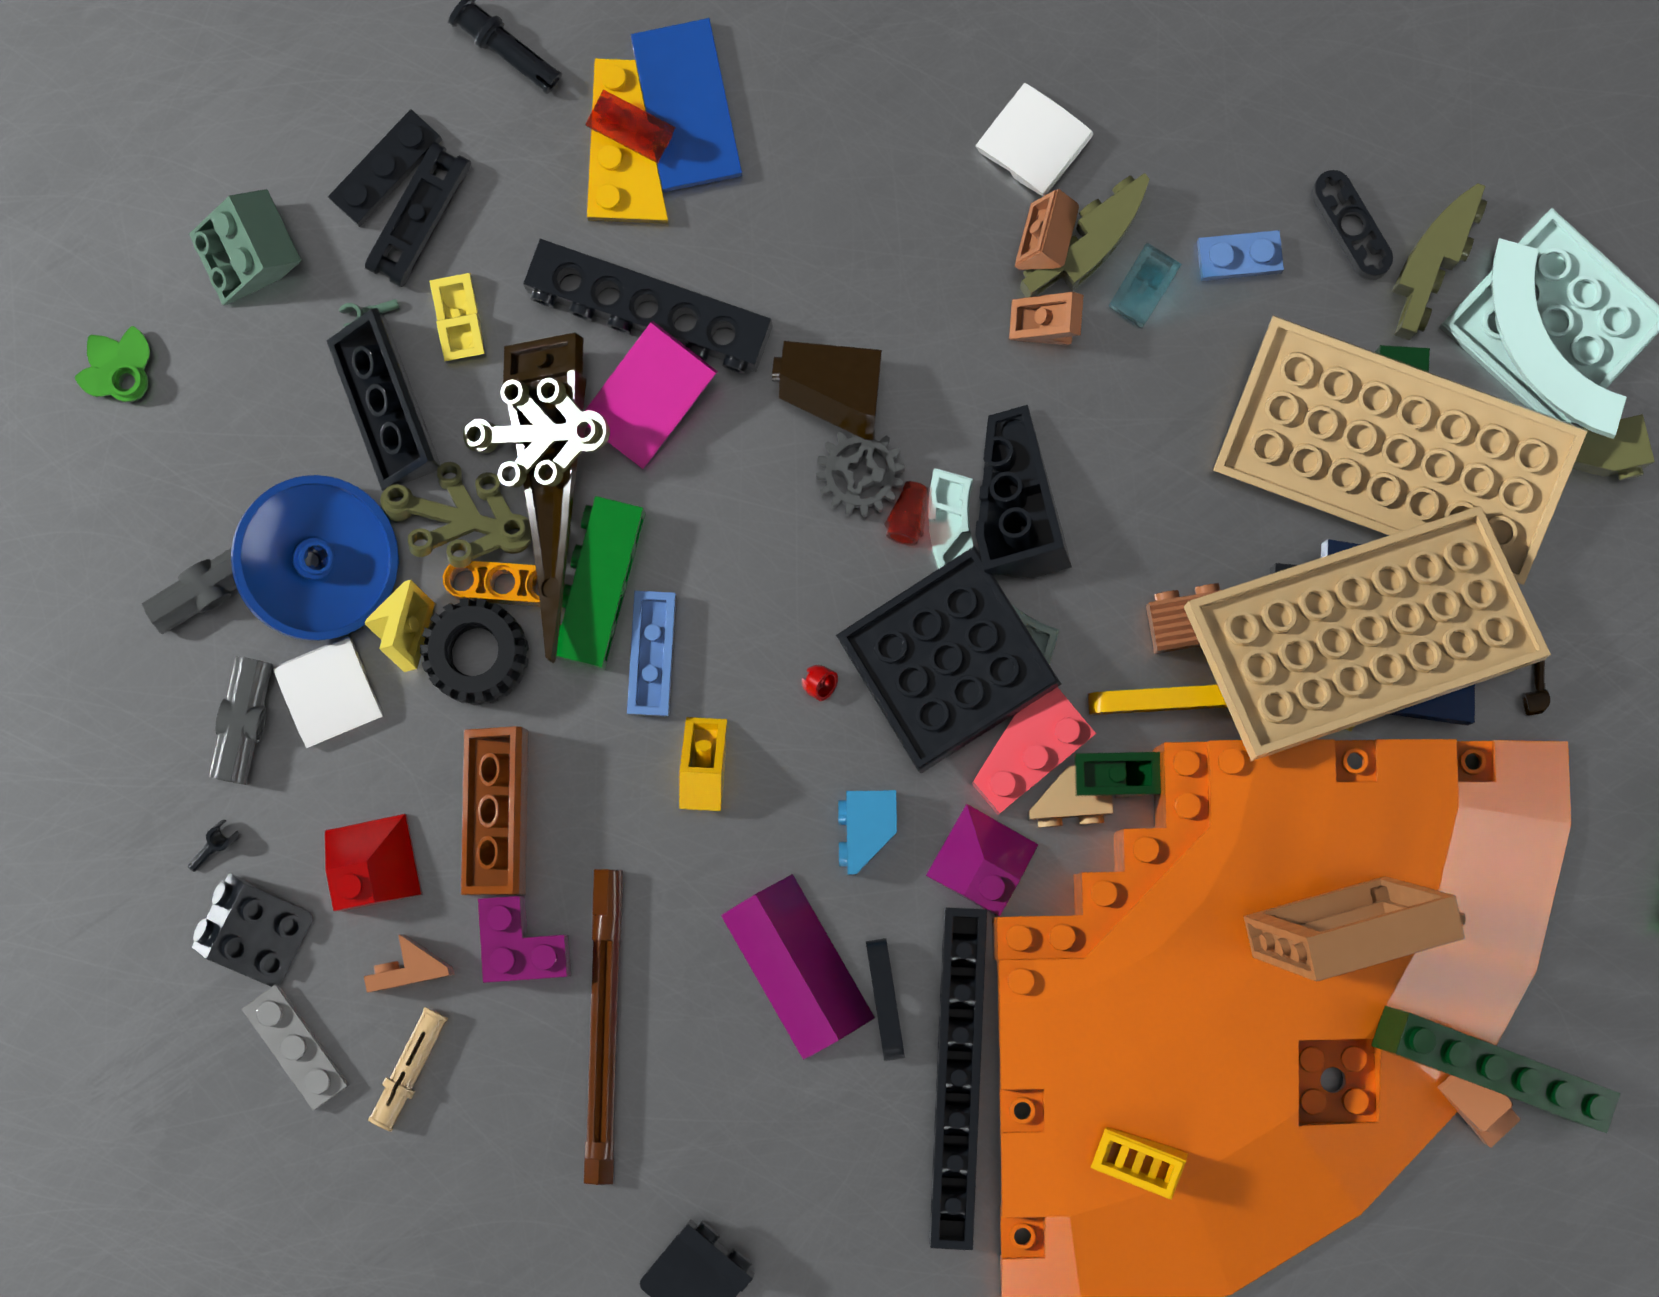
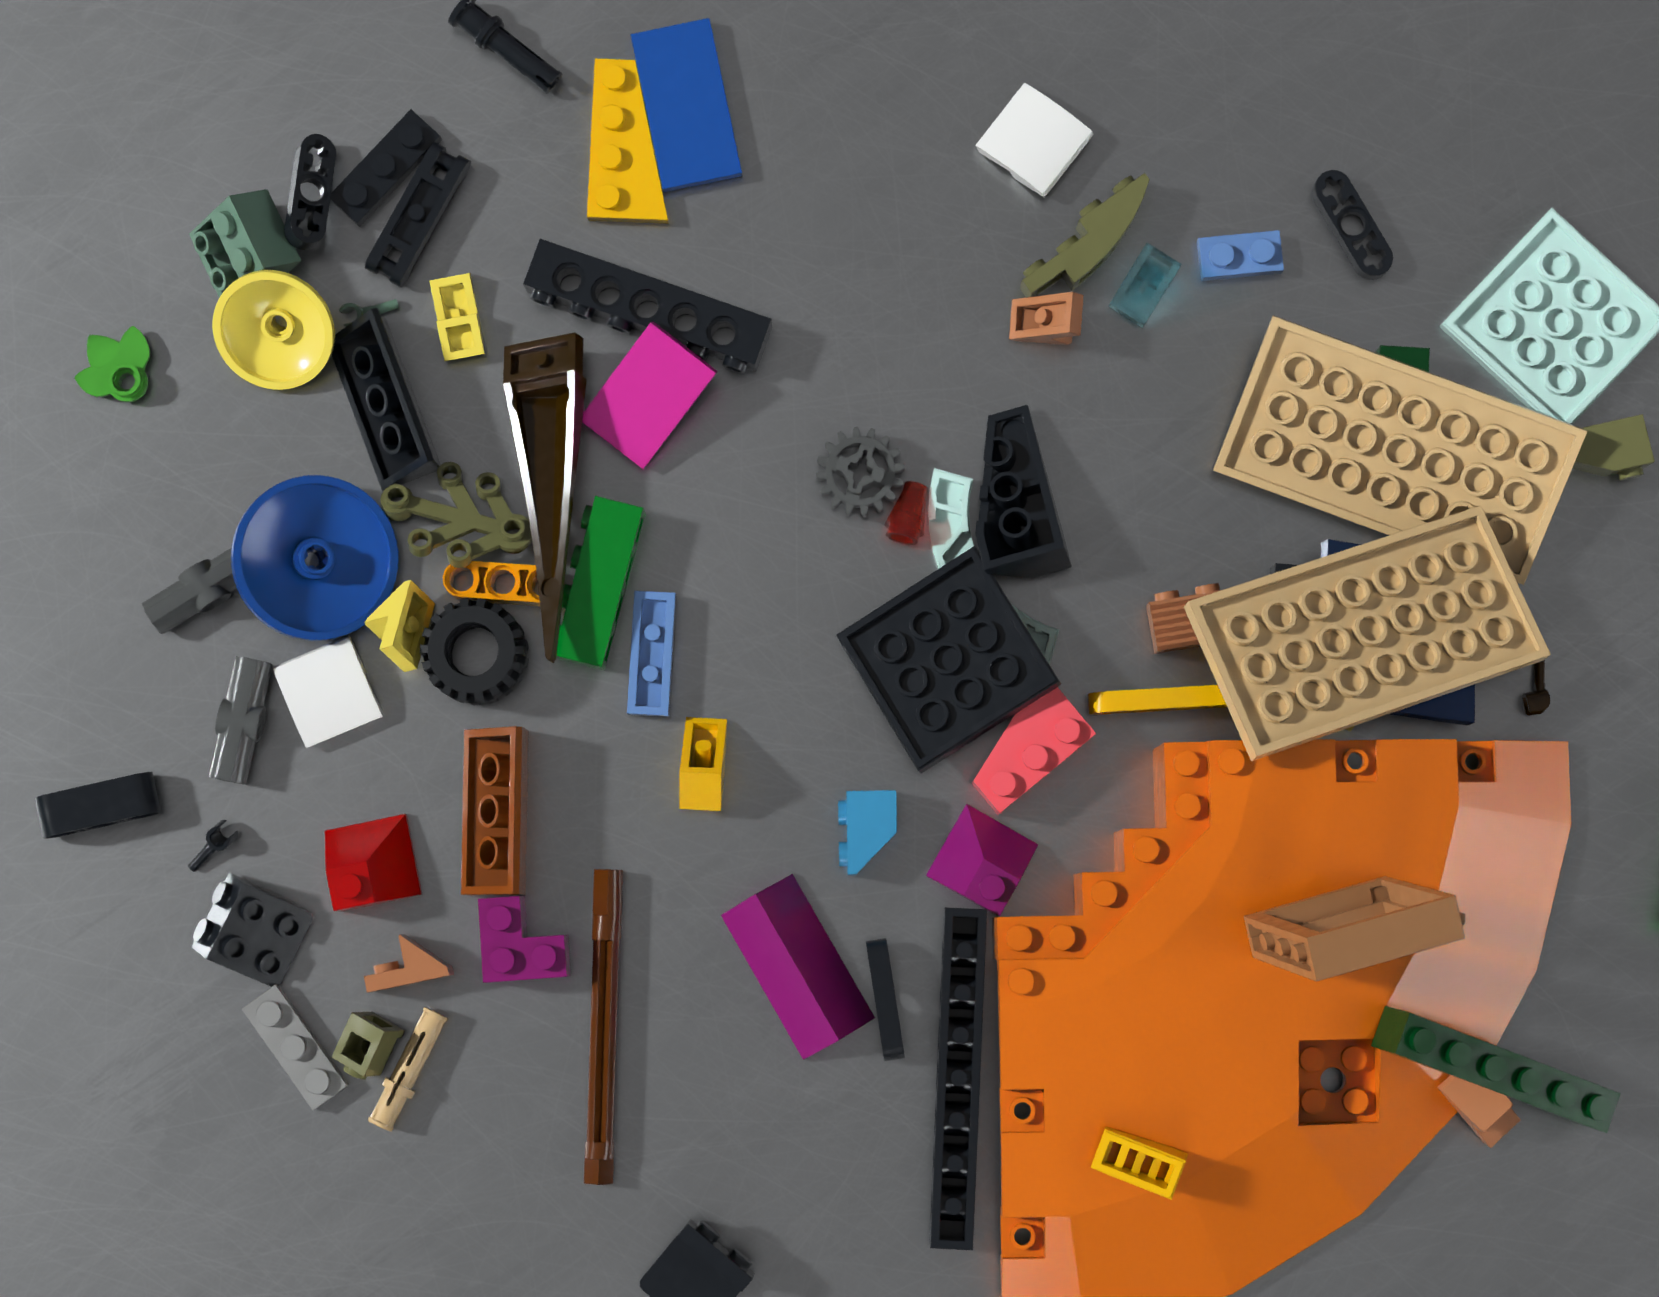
plant [463,378,610,488] -> none
clear red hinge [585,89,676,164] -> none
dark brown slope [772,341,882,440] -> none
red hinge [801,665,838,701] -> none
nougat slope [1015,189,1079,270] -> none
tan slope [1027,766,1113,828] -> none
dark green slope [1074,752,1161,798] -> none
olive slope [1392,183,1487,340] -> none
light aqua tile [1491,238,1627,439] -> none
none -> black beam [35,772,161,839]
none -> light yellow dish [212,270,335,390]
none -> black beam [284,134,336,250]
none -> olive brick [332,1011,405,1080]

